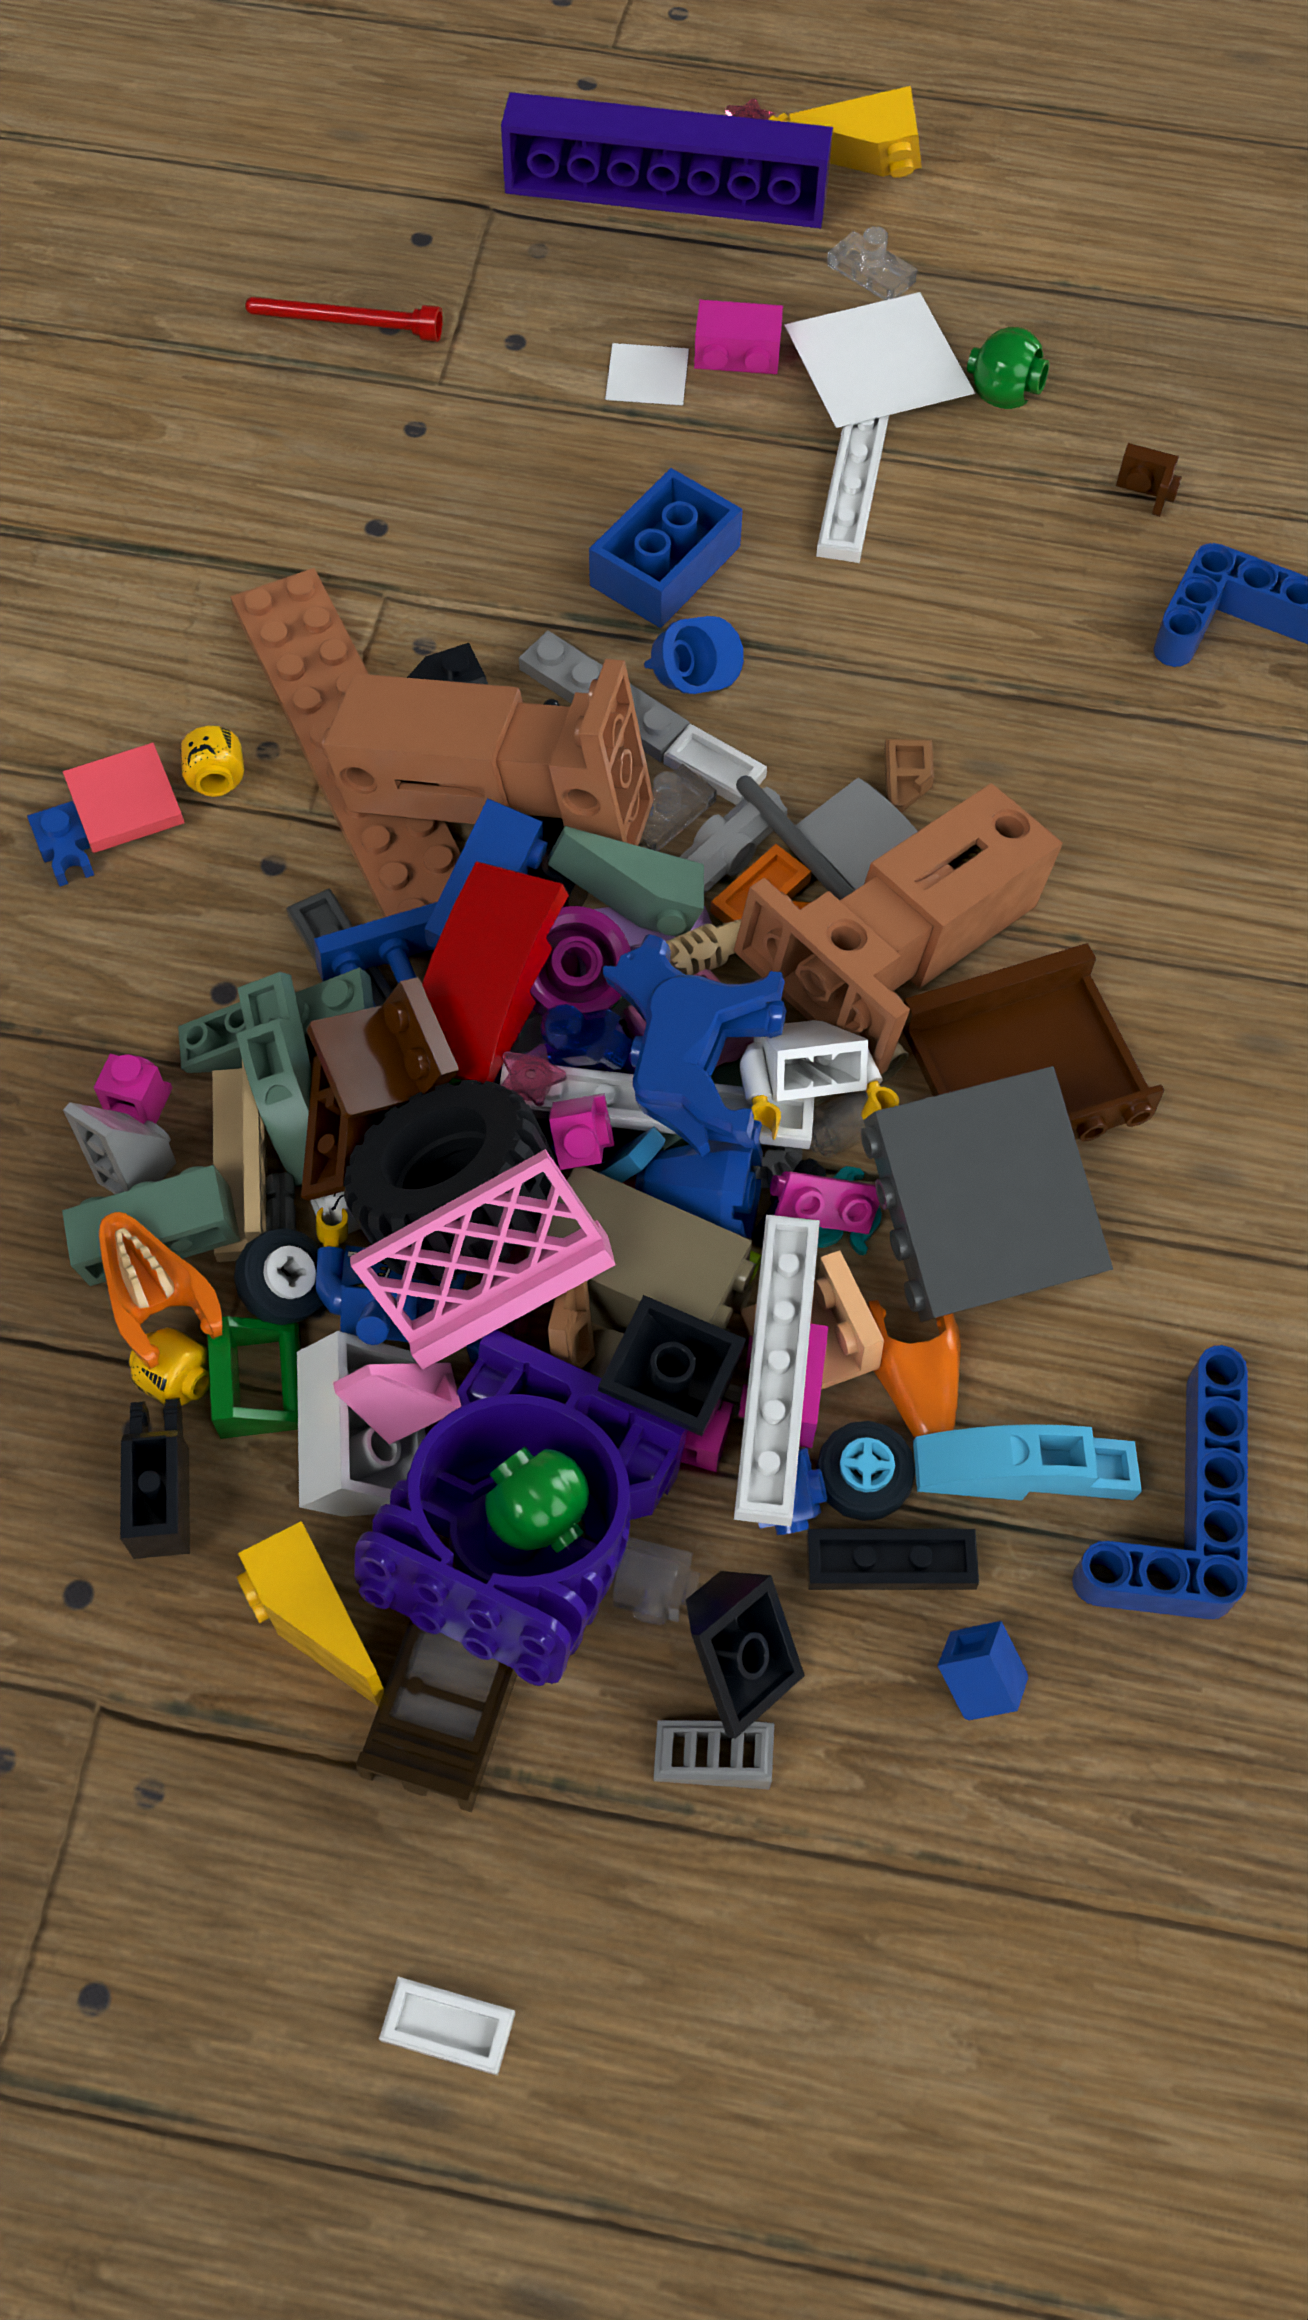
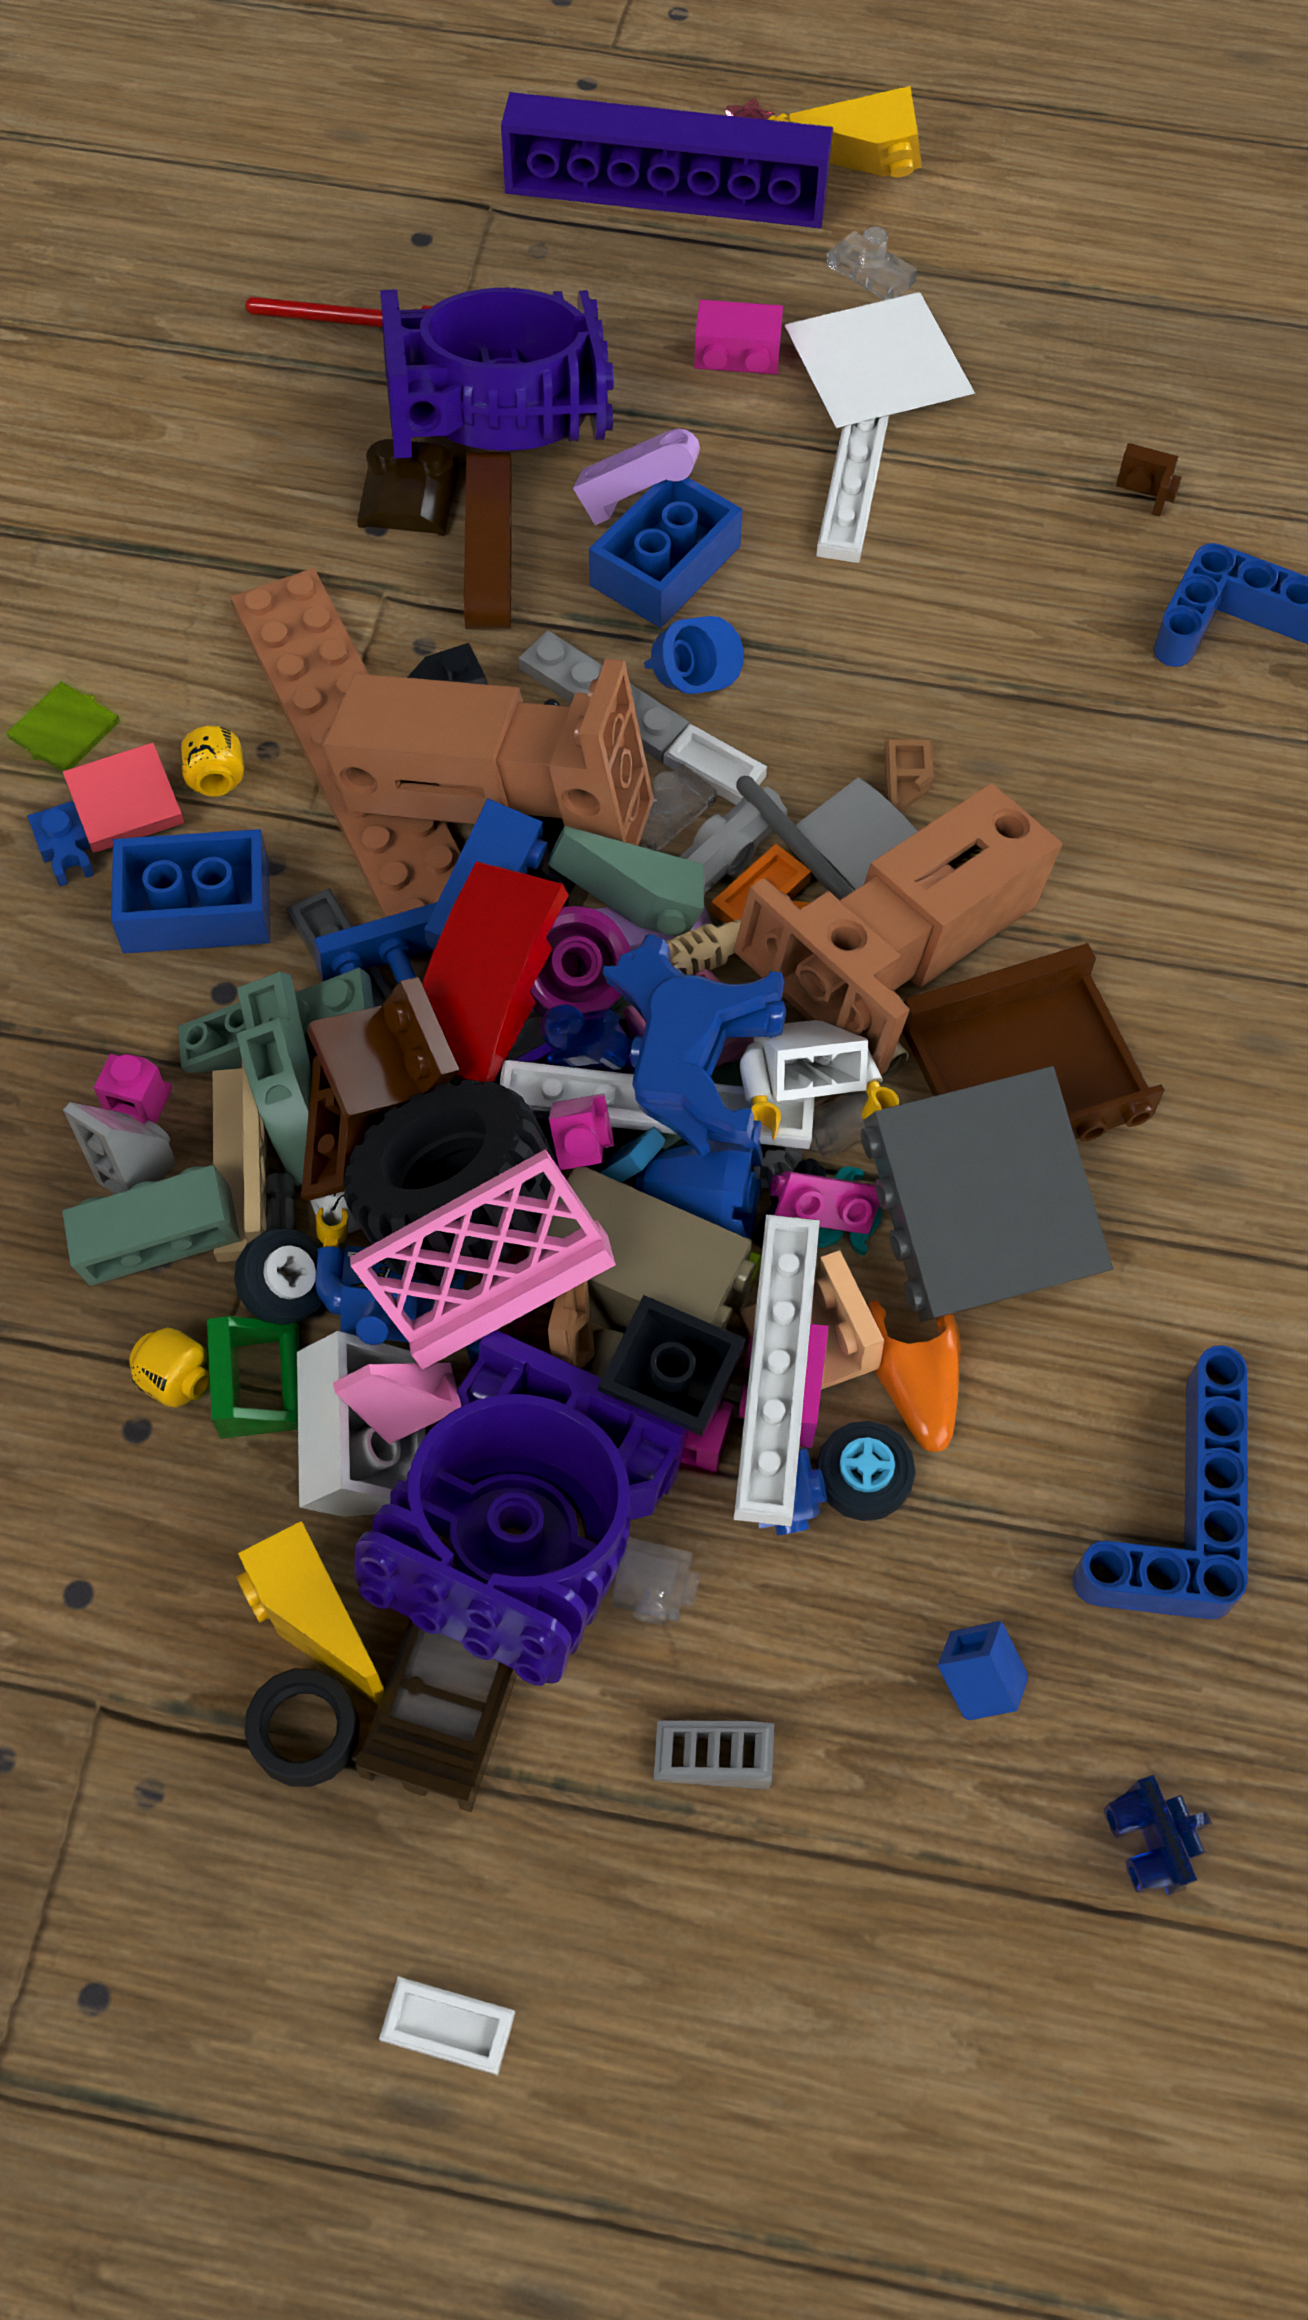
orange animal [99,1212,222,1370] -> none
black hinge [120,1398,190,1559] -> none
green plant [485,1446,589,1554] -> none
clear pink plate [502,1044,567,1106] -> none
white sticker [605,343,689,405] -> none
black slope [686,1571,805,1739] -> none
black plate [806,1529,979,1590] -> none
medium azure slope [913,1424,1142,1501] -> none
green plant [967,326,1049,409] -> none
none -> clear neon green piece [7,681,120,773]
none -> blue brick [111,829,270,954]
none -> black tyre [244,1668,360,1787]
none -> dark brown slope [357,439,459,536]
none -> dark purple brick [380,288,614,458]
none -> reddish brown beam [464,452,512,630]
none -> lavender leg [573,428,700,525]
none -> clear blue hips [1104,1775,1212,1895]

